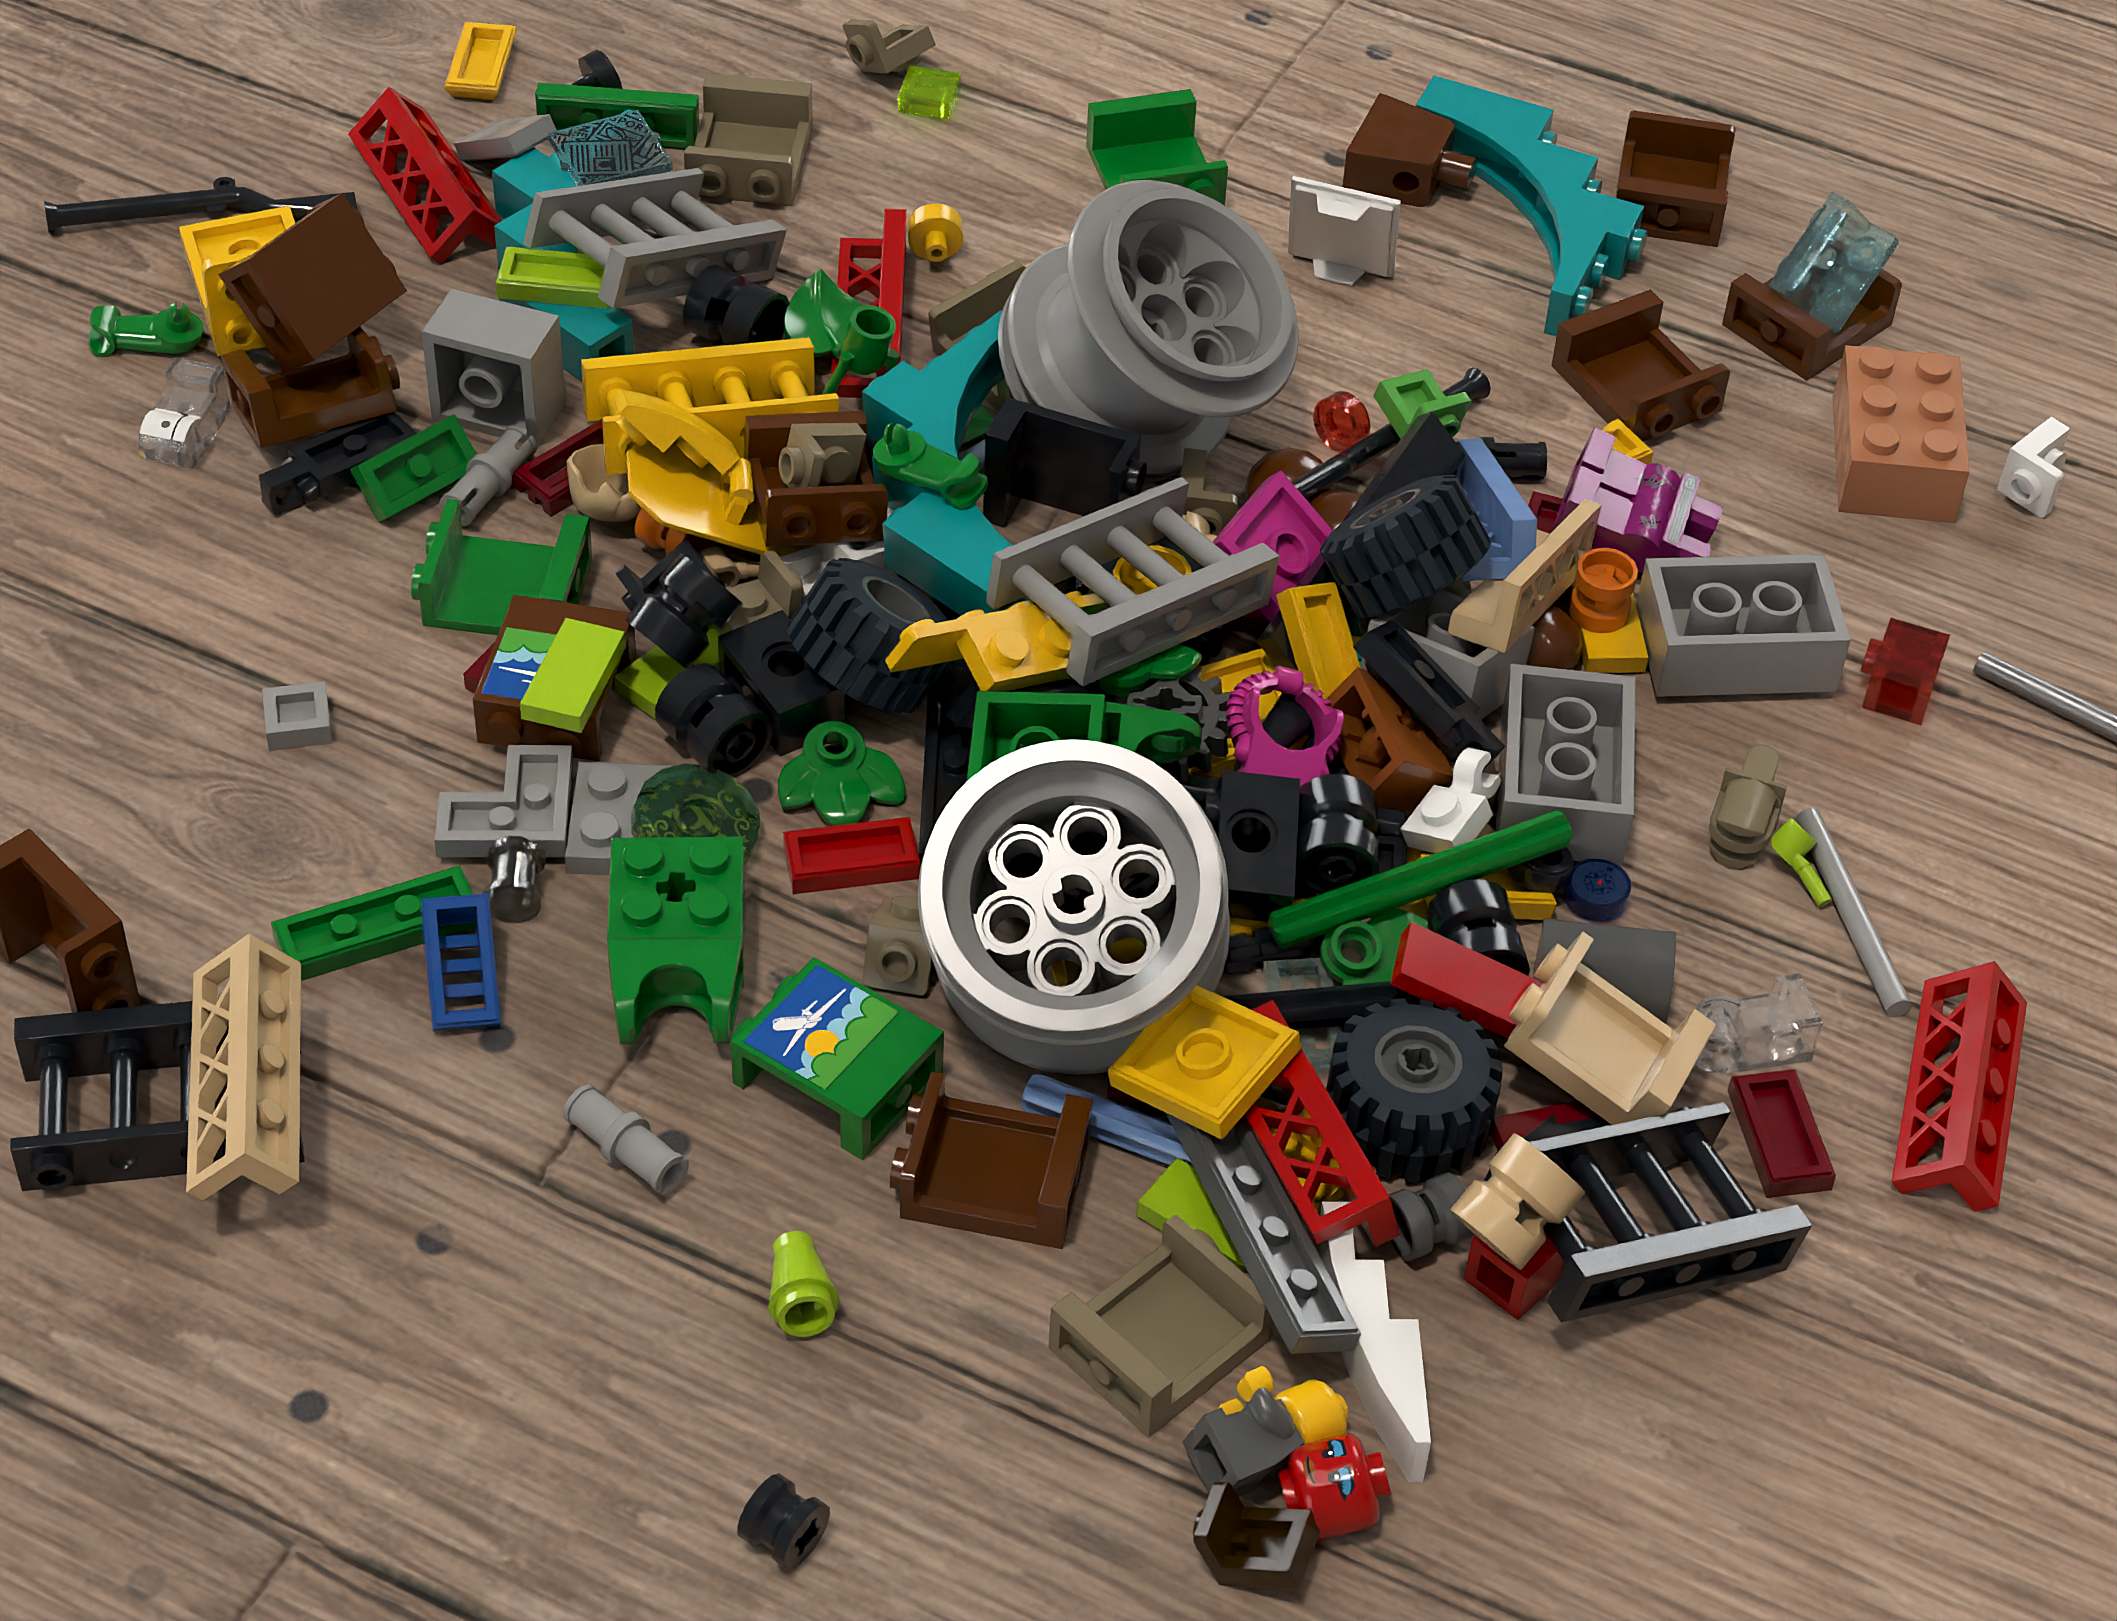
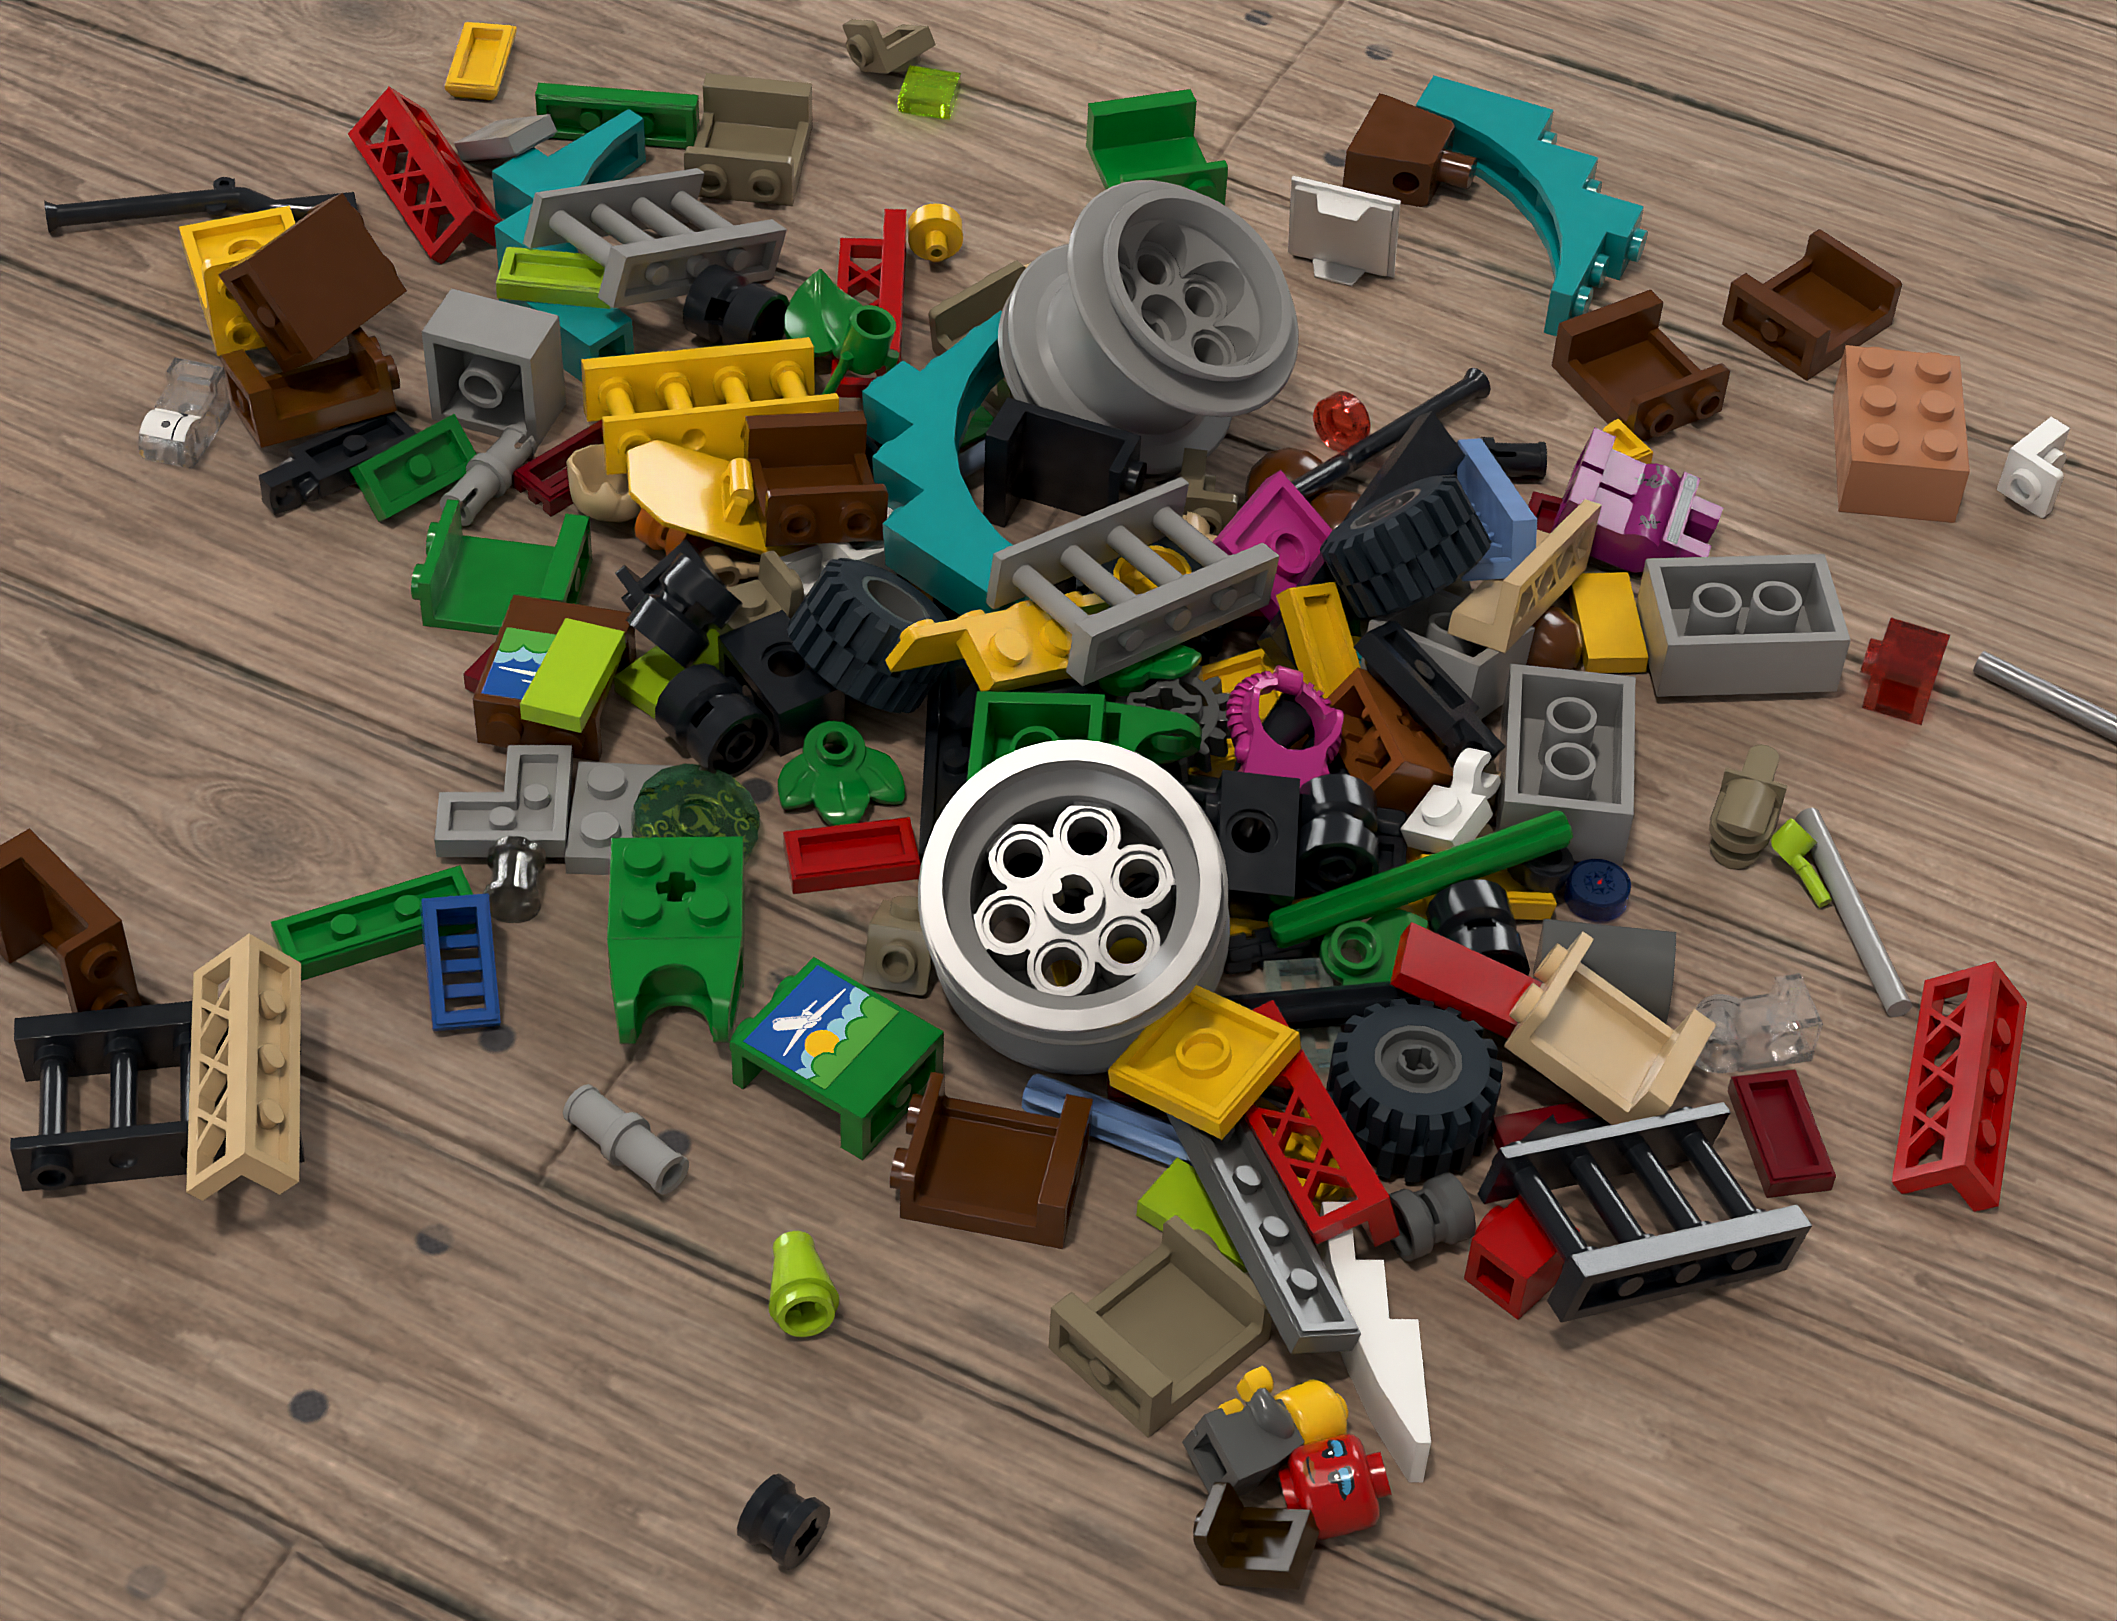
green piece [88,302,204,357] -> none
light grey tile [262,681,333,751] -> none
clear light blue piece [548,110,673,186] -> none
black tile [571,49,623,89] -> none
yellow slope [613,389,740,475] -> none
dark tan bracket [779,423,866,488] -> none
green piece [873,422,988,510] -> none
bright green bracket [1373,369,1472,439] -> none
tan wheel [1450,1133,1585,1271] -> none
orange wheel [1569,548,1638,633] -> none
reddish brown panel [1615,110,1736,247] -> none
clear light blue bracket [1768,192,1899,333] -> none

